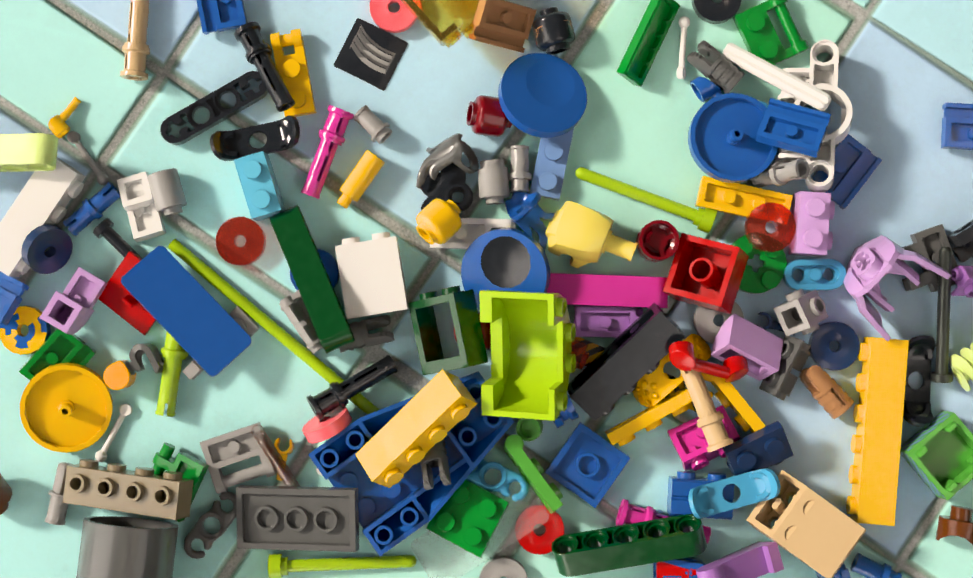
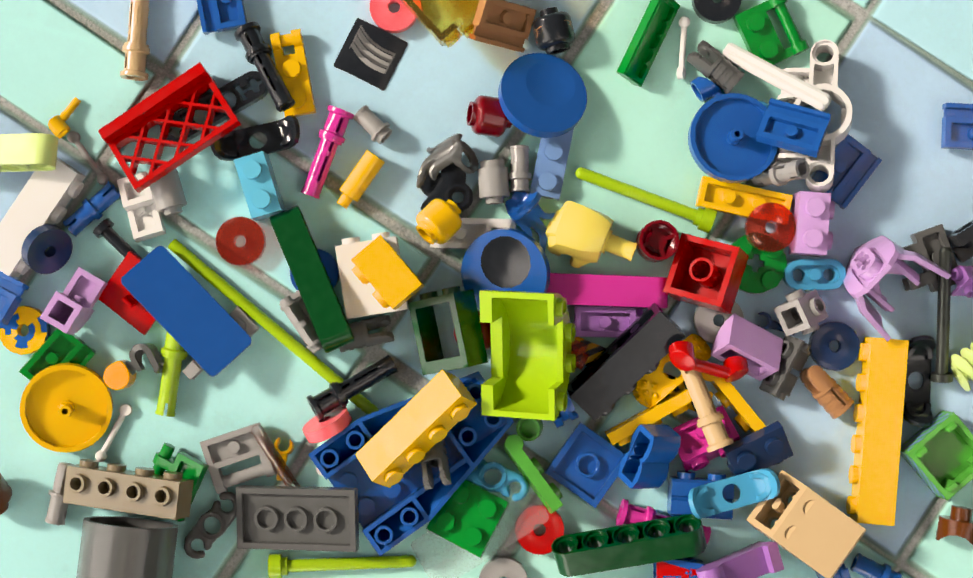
none -> red fence [98,62,241,193]
none -> yellow brick [351,235,425,310]
none -> blue brick [618,424,681,489]

